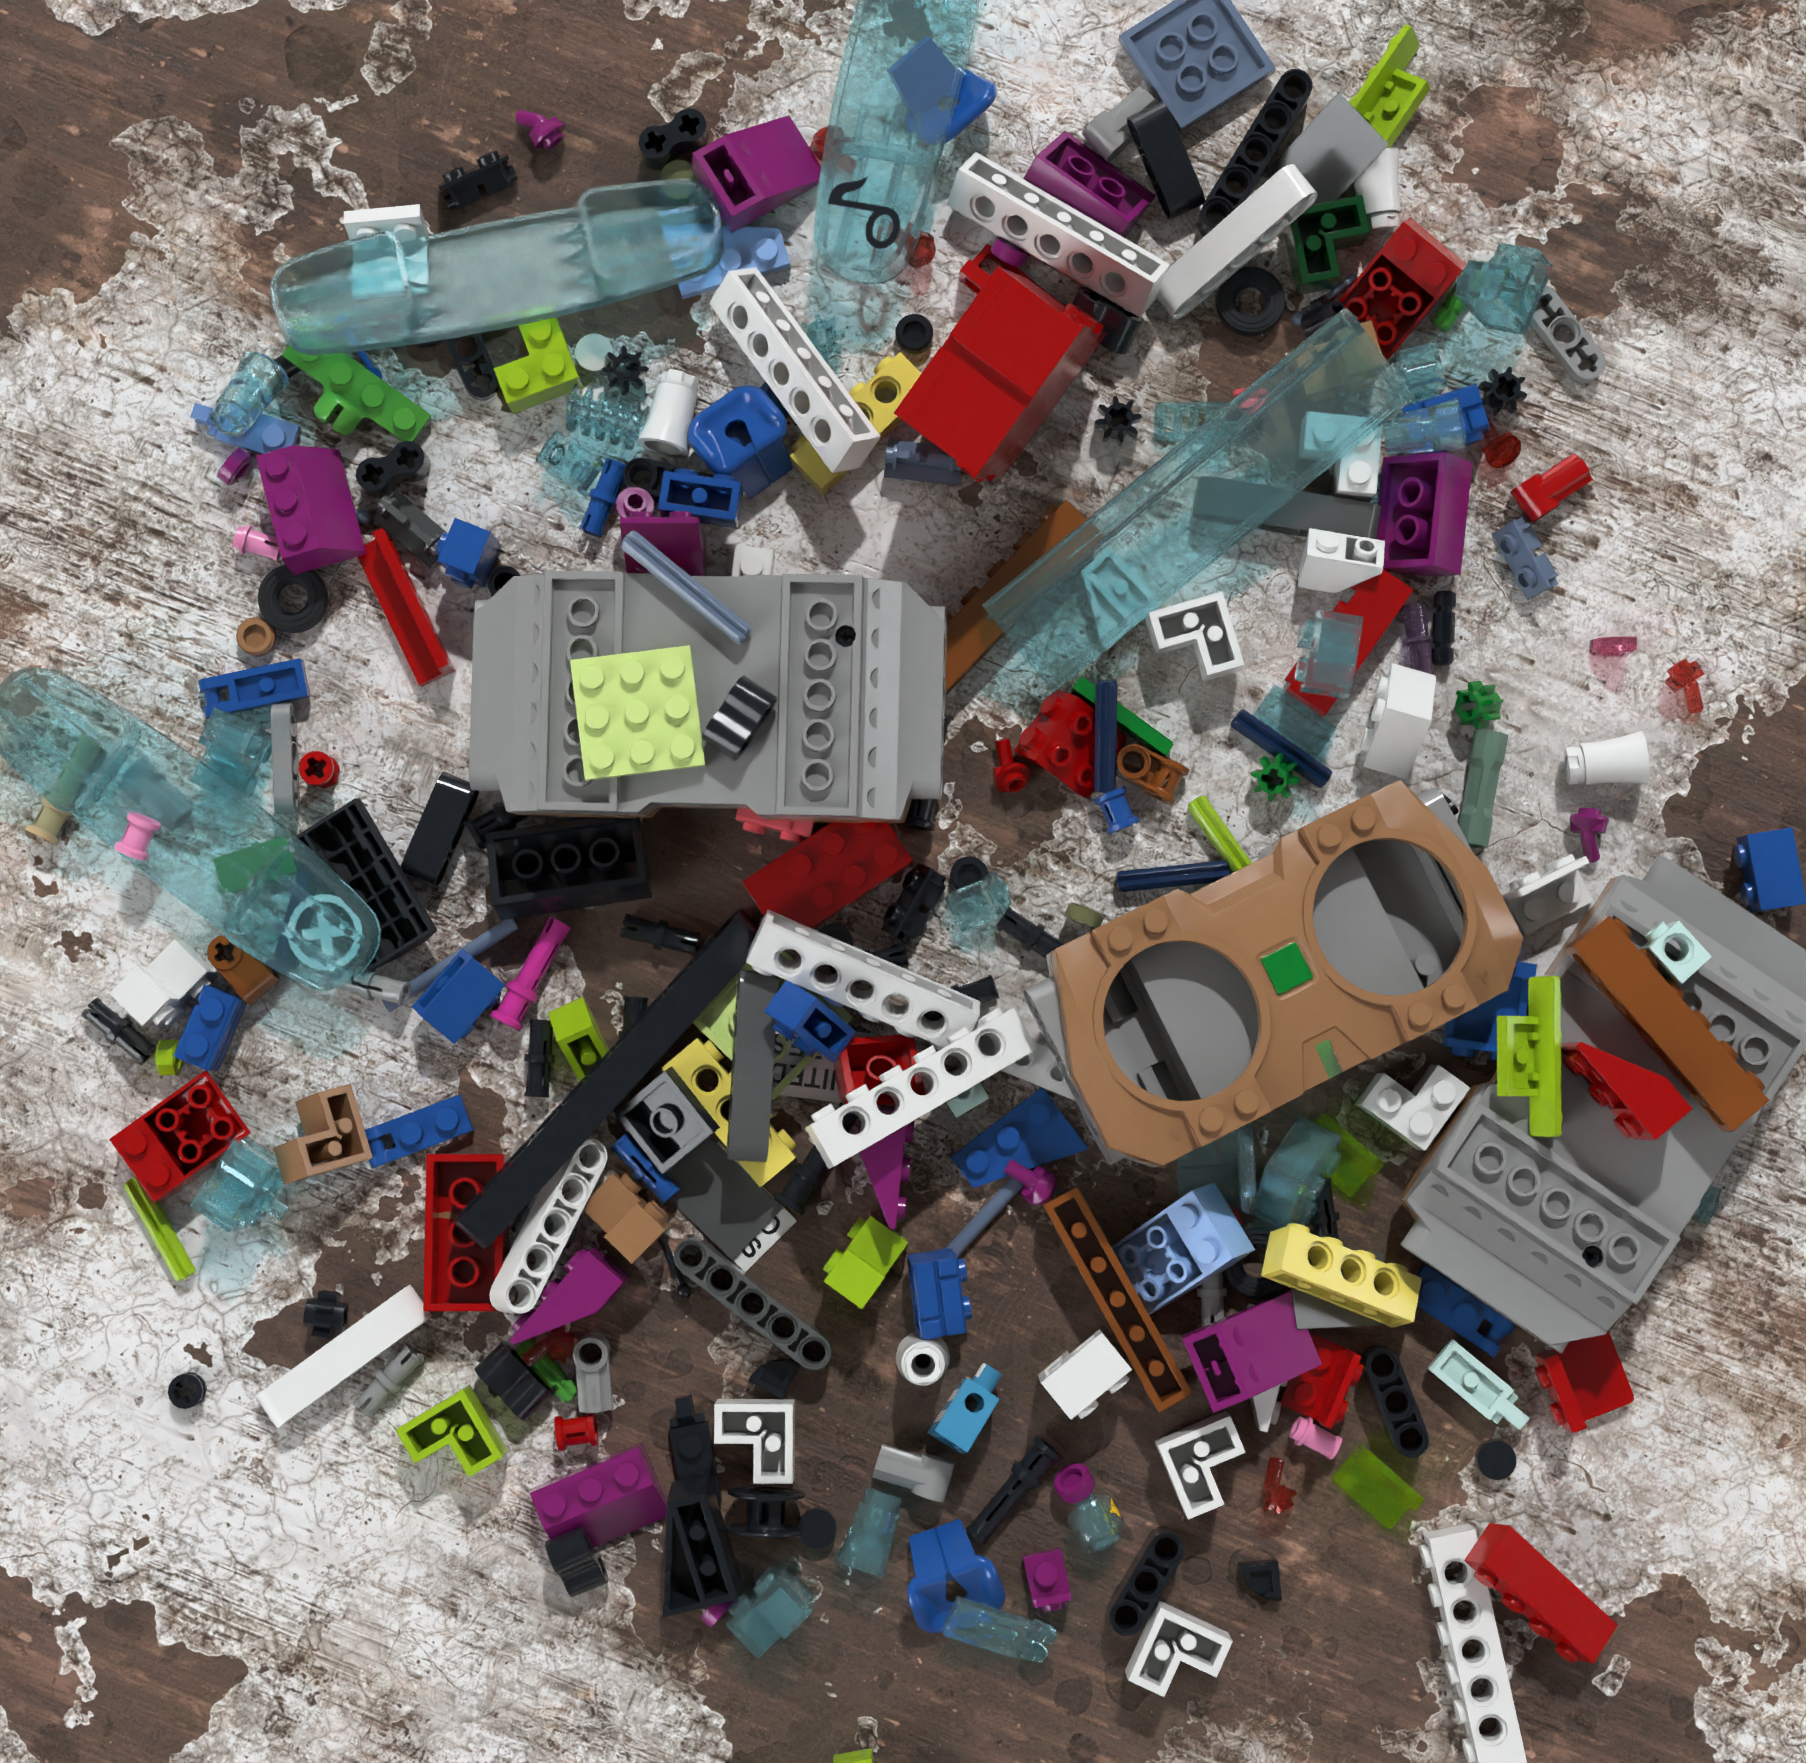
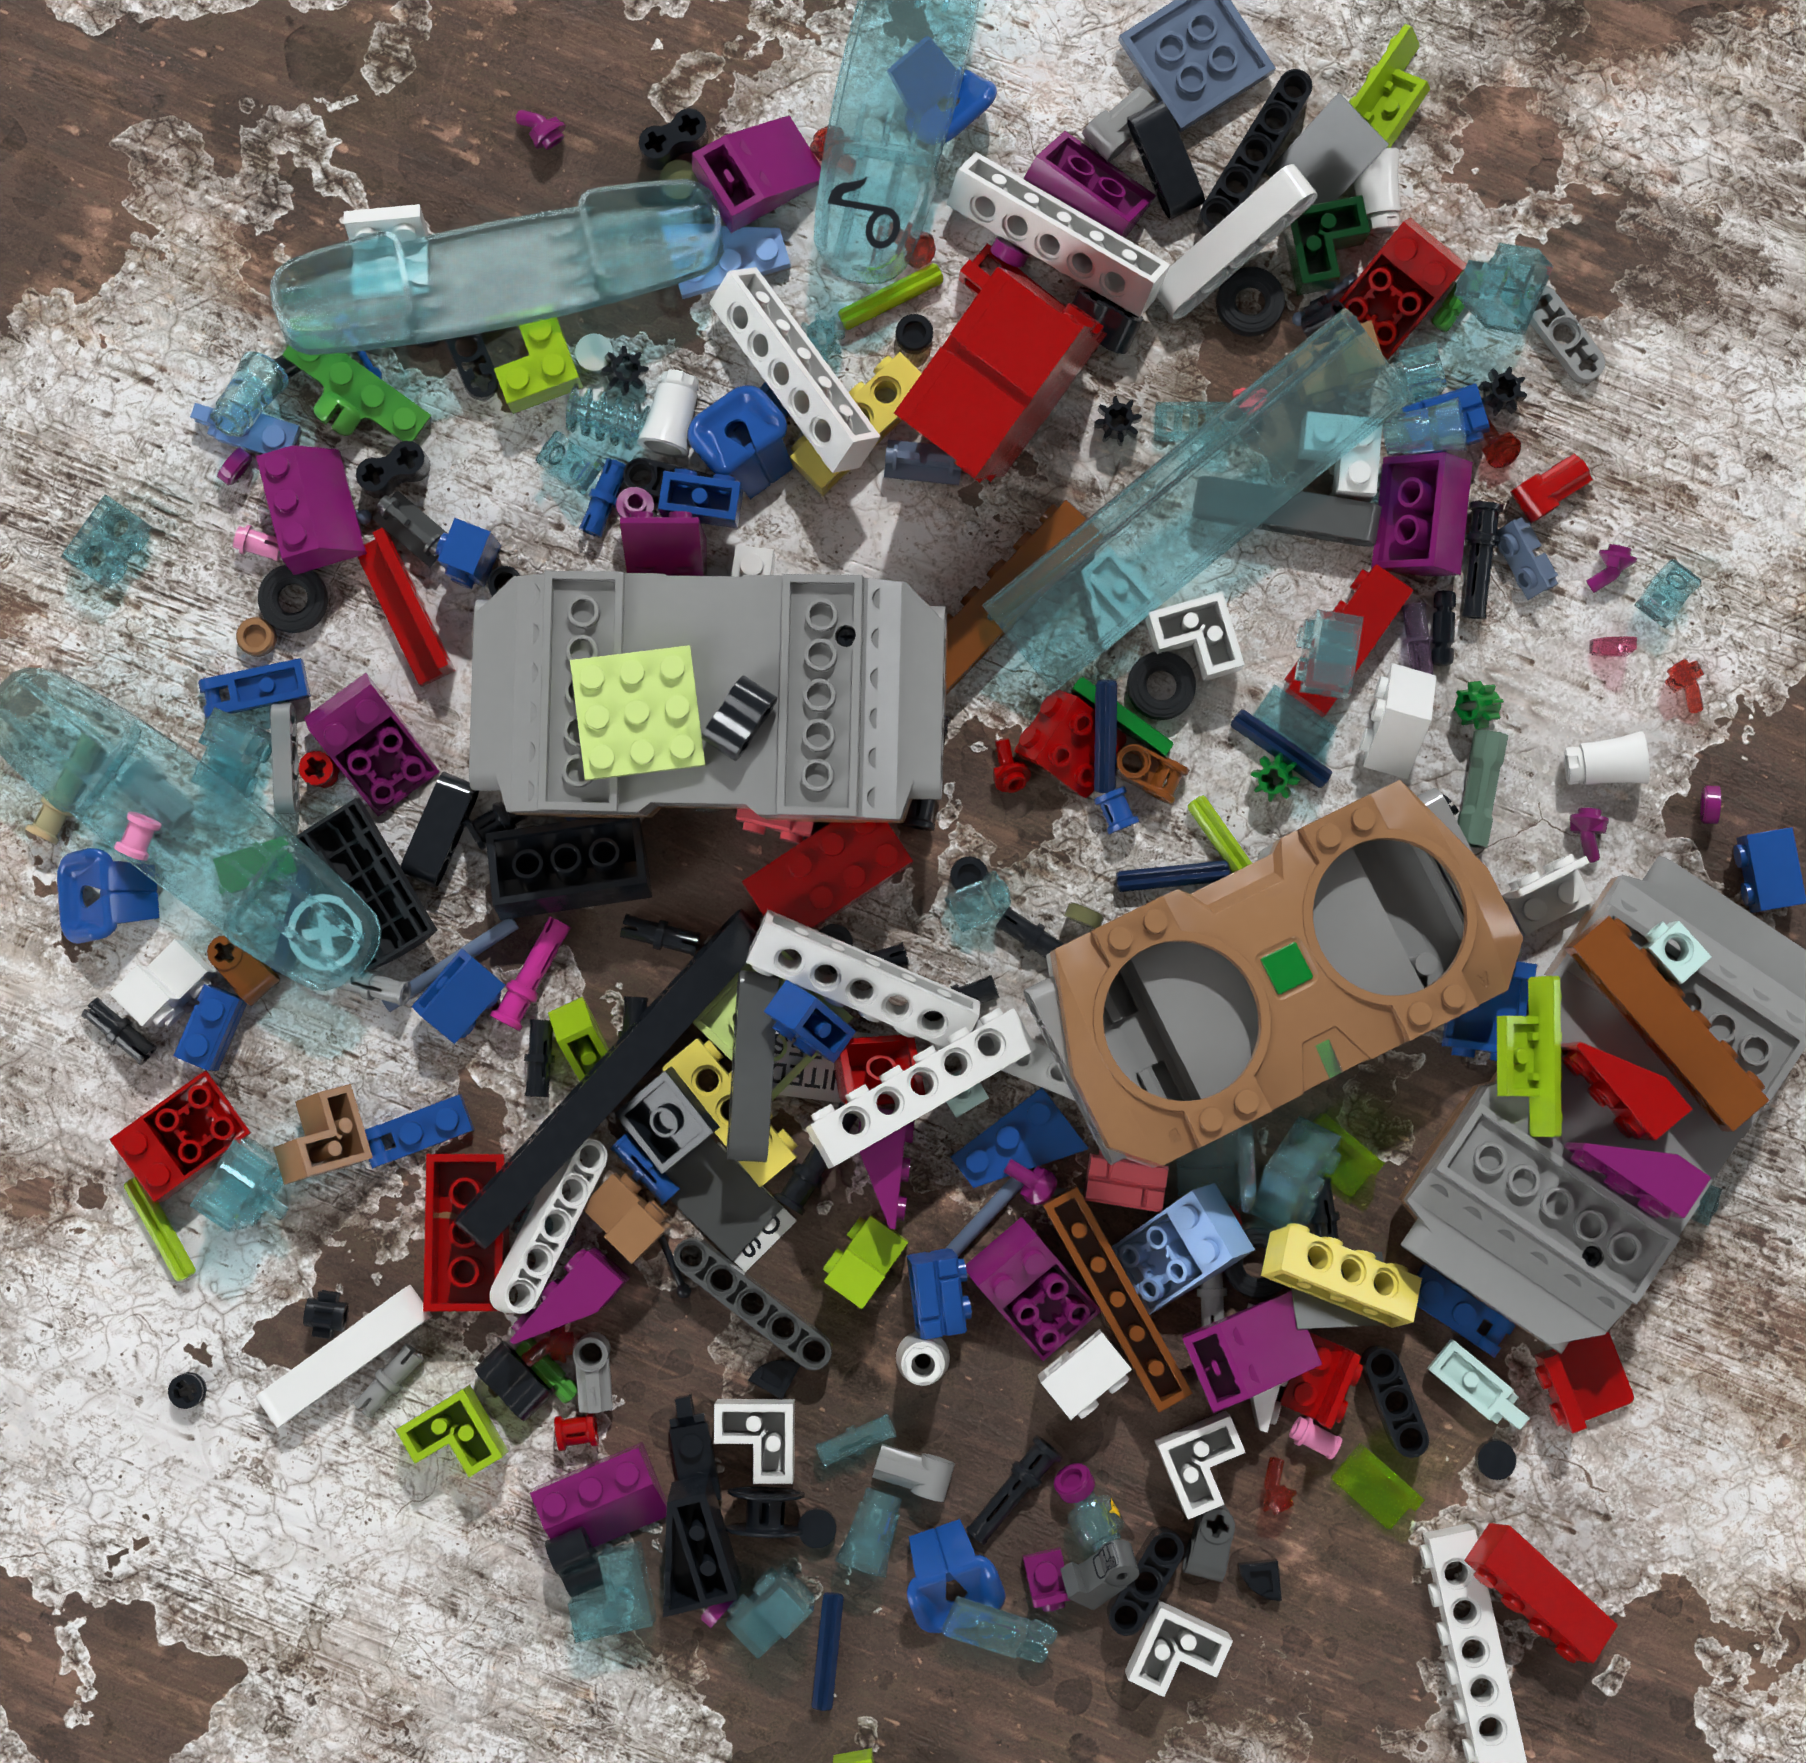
lime tile [155,1039,183,1075] -> none
black hinge [438,150,518,211] -> none
sand blue axle [621,530,752,645] -> none
black hinge [881,863,946,945] -> none
dark azure torso [927,1363,1002,1454] -> none
white slope [1298,528,1385,593] -> none
white brick [1355,1065,1470,1151] -> none
none -> blue piece [57,848,160,944]
none -> clear light blue brick [61,494,152,589]
none -> magenta slope [304,673,440,817]
none -> clear light blue brick [568,1541,657,1643]
none -> dark blue axle [812,1592,844,1711]
none -> clear light blue pin [816,1413,896,1468]
none -> lime axle [838,263,944,330]
none -> magenta slope [966,1217,1101,1361]
none -> dark grey leg [1060,1540,1139,1610]
none -> coral brick [1083,1150,1169,1212]
none -> black tyre [1127,651,1196,720]
none -> dark grey piece [1182,1505,1235,1582]
none -> black pin [1462,501,1504,619]
none -> magenta slope [1564,1142,1711,1220]
none -> magenta plate [1586,544,1637,593]
none -> clear light blue bracket [1634,559,1702,629]
none -> magenta tile [1700,785,1721,824]

